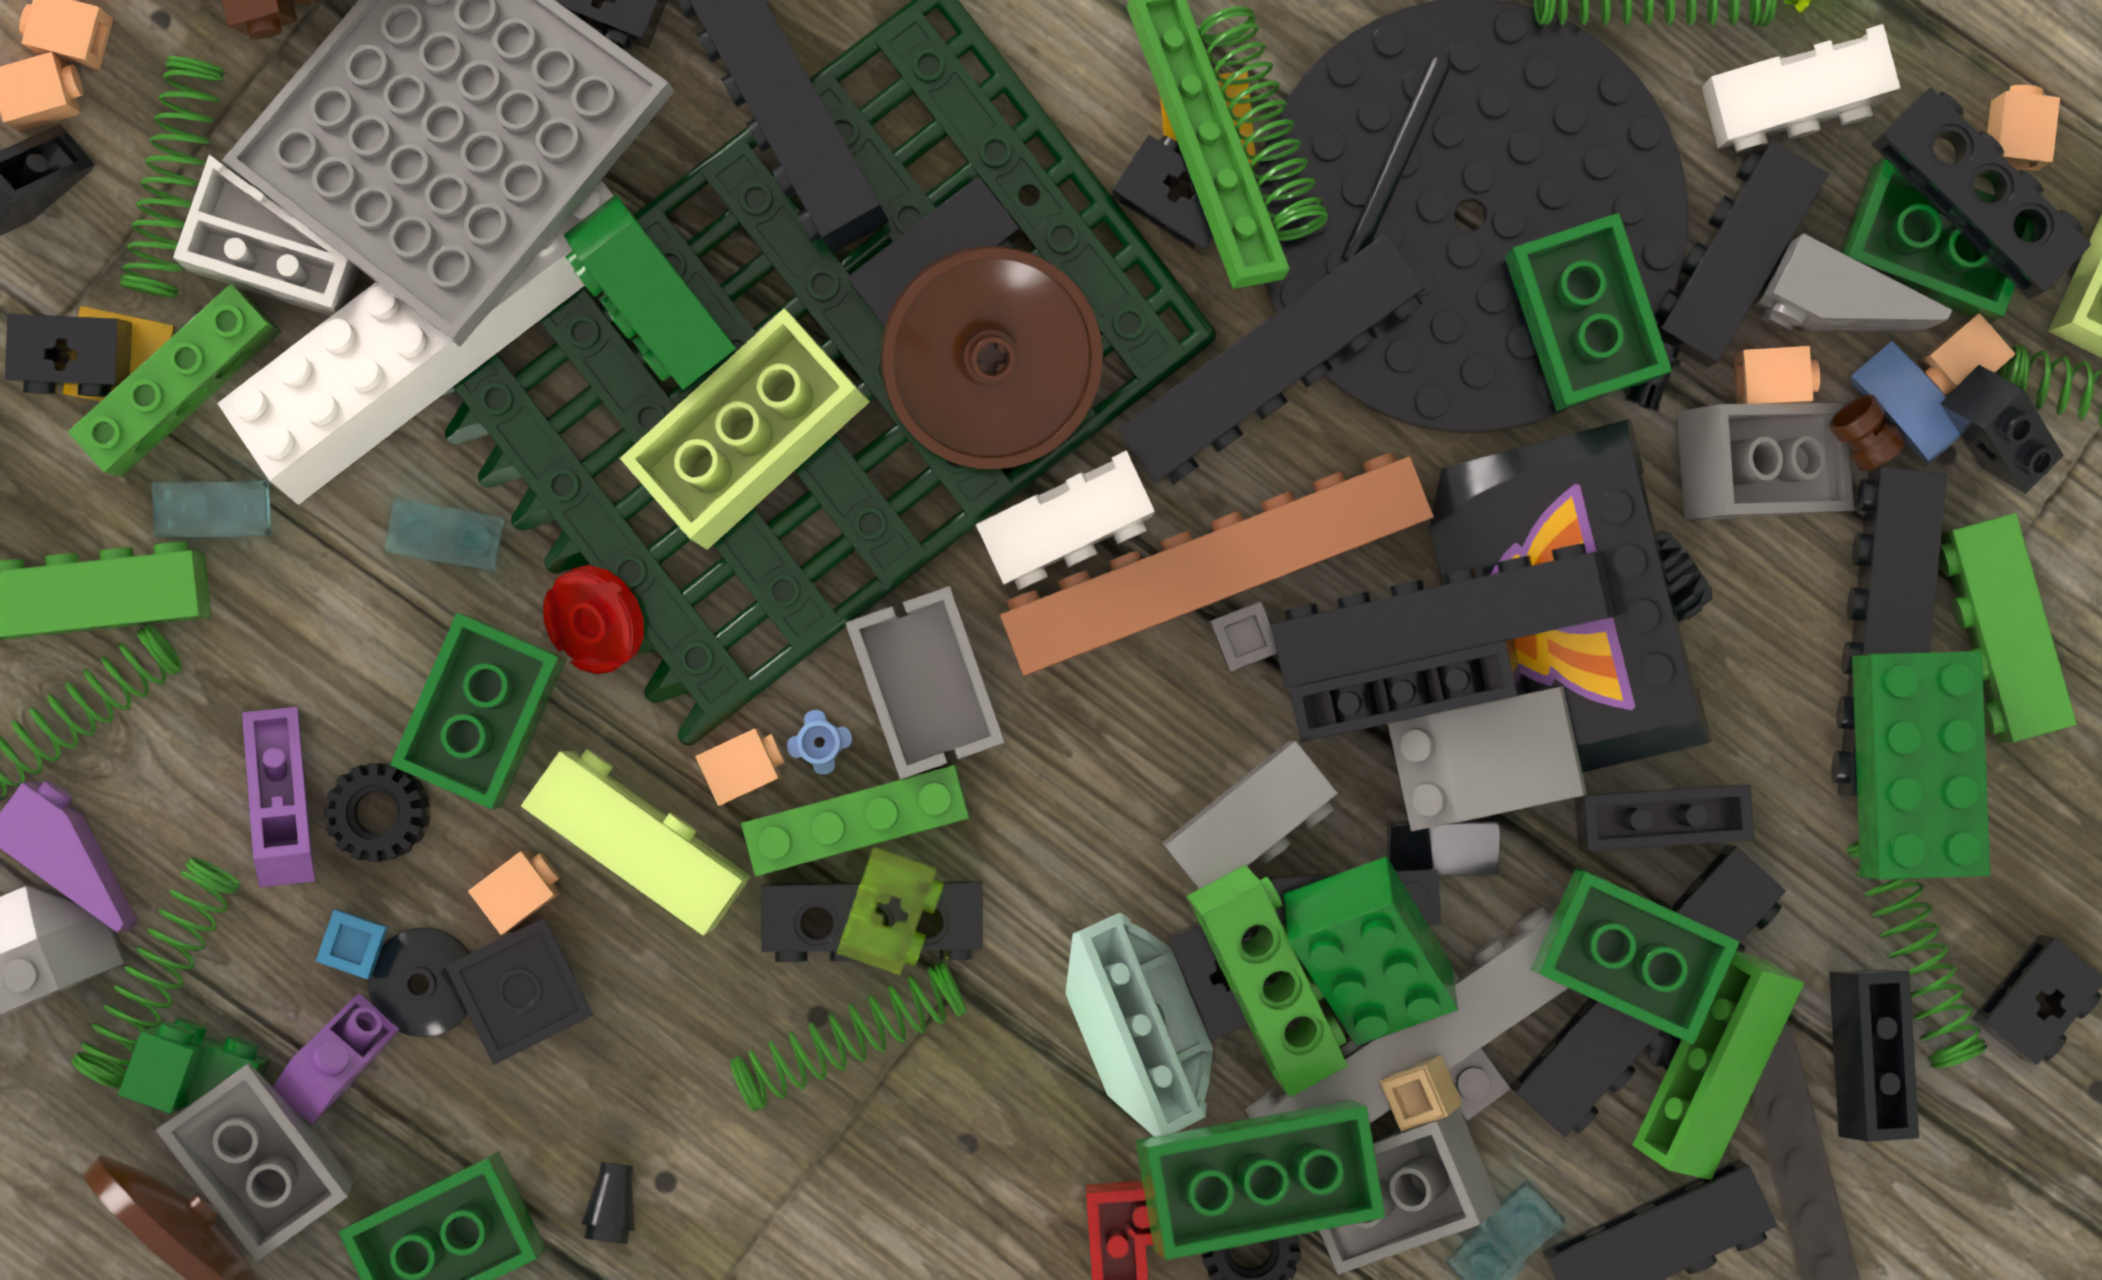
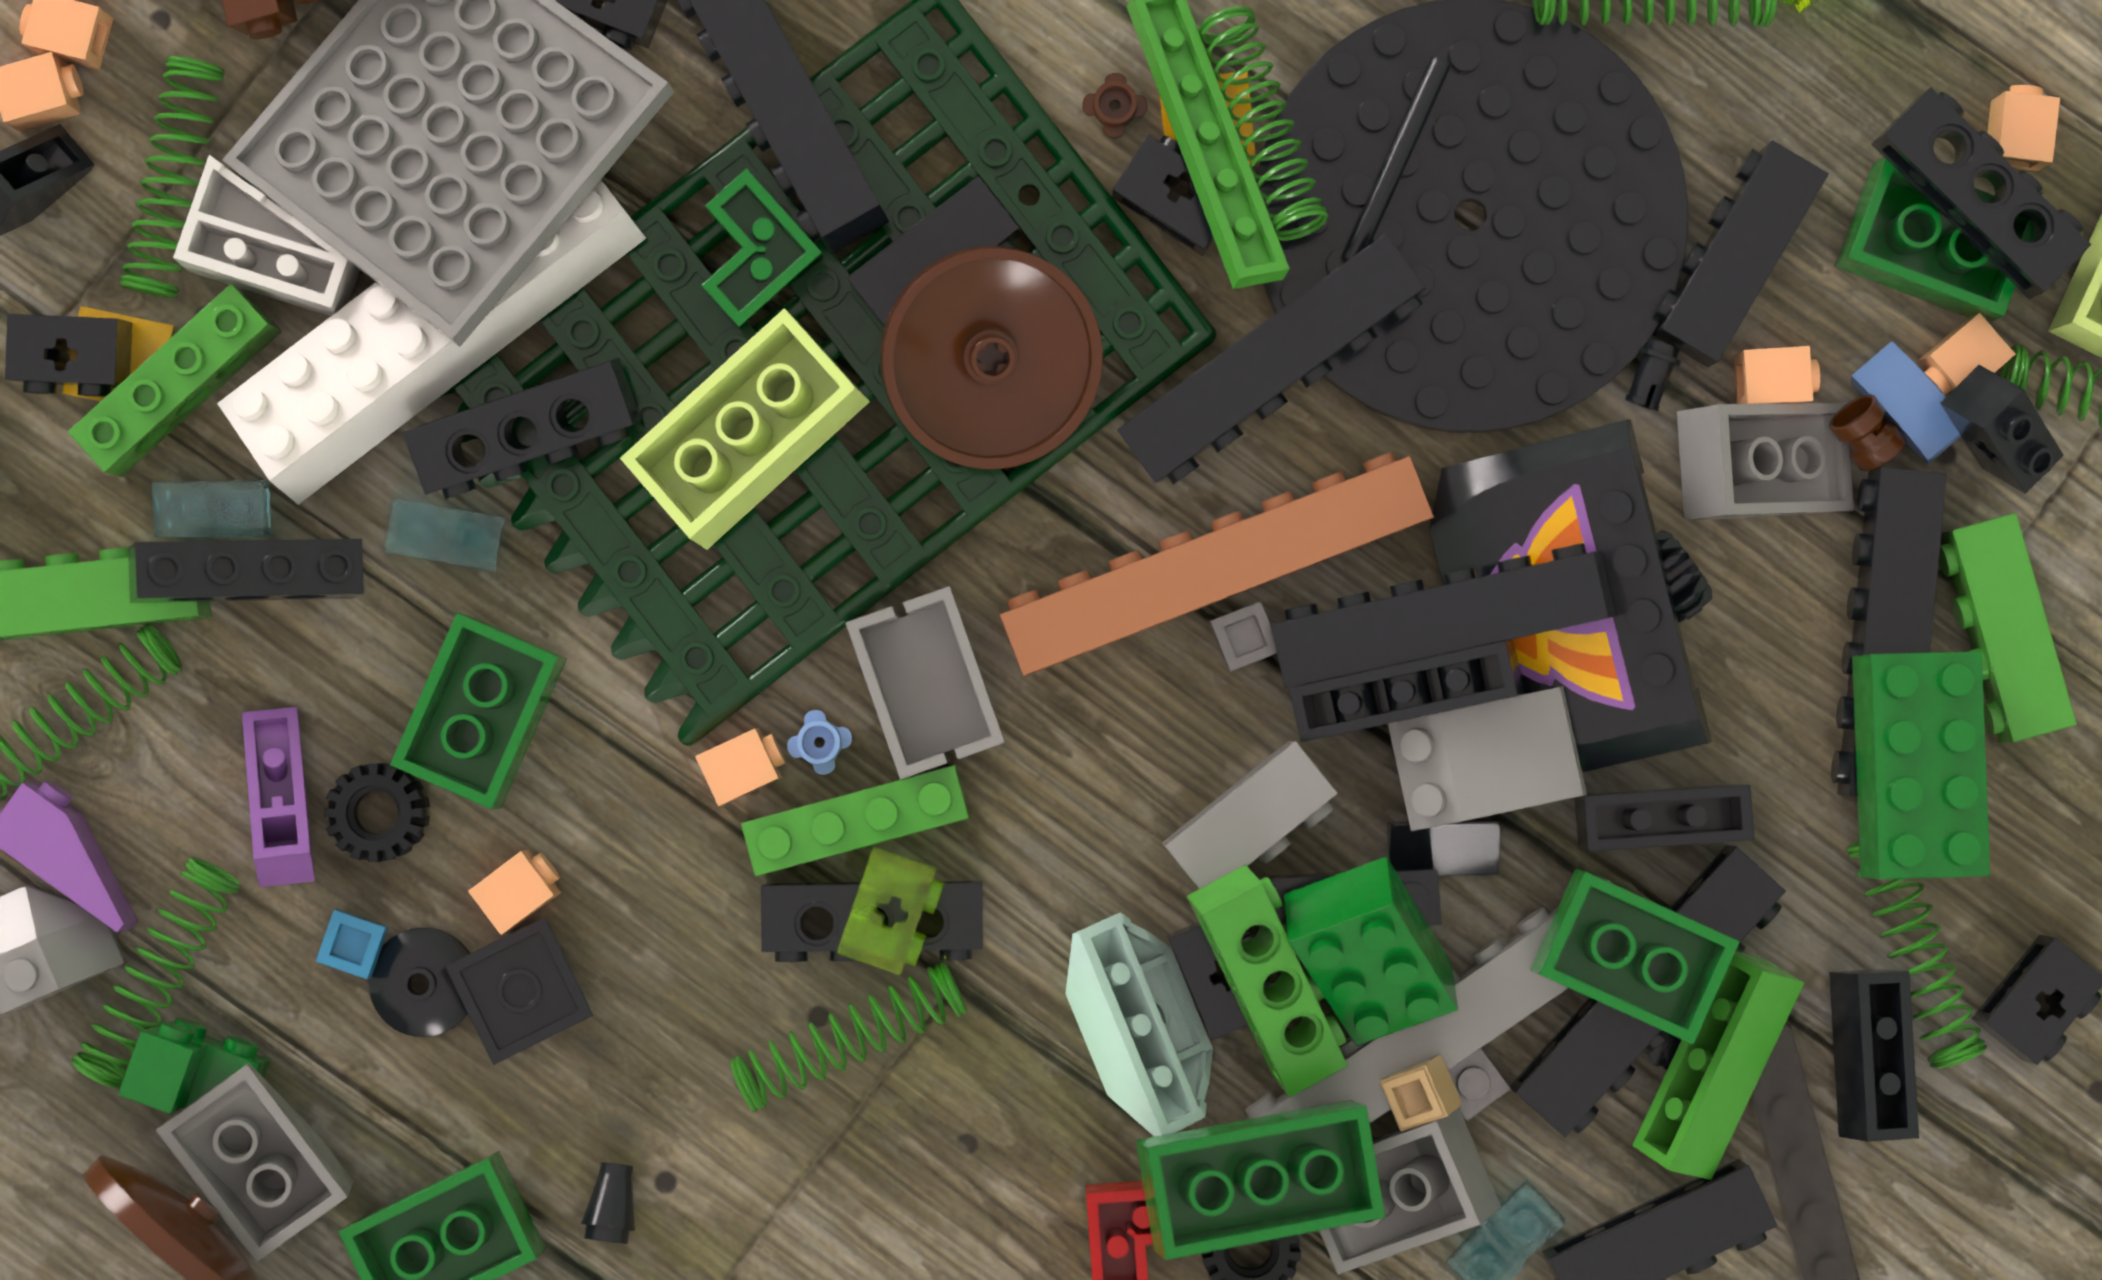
medium lavender slope [273,993,399,1126] -> none
yellowish green brick [521,748,752,936] -> none
red tile [543,565,644,675] -> none
green brick [563,194,736,390] -> none
white wedge [976,450,1155,591] -> none
green brick [1505,213,1672,412] -> none
white wedge [1701,24,1900,153] -> none
light grey slope [1751,233,1952,333] -> none
none -> black brick [128,539,364,603]
none -> black brick [402,358,641,499]
none -> green brick [701,168,822,328]
none -> reddish brown plate [1082,73,1148,138]

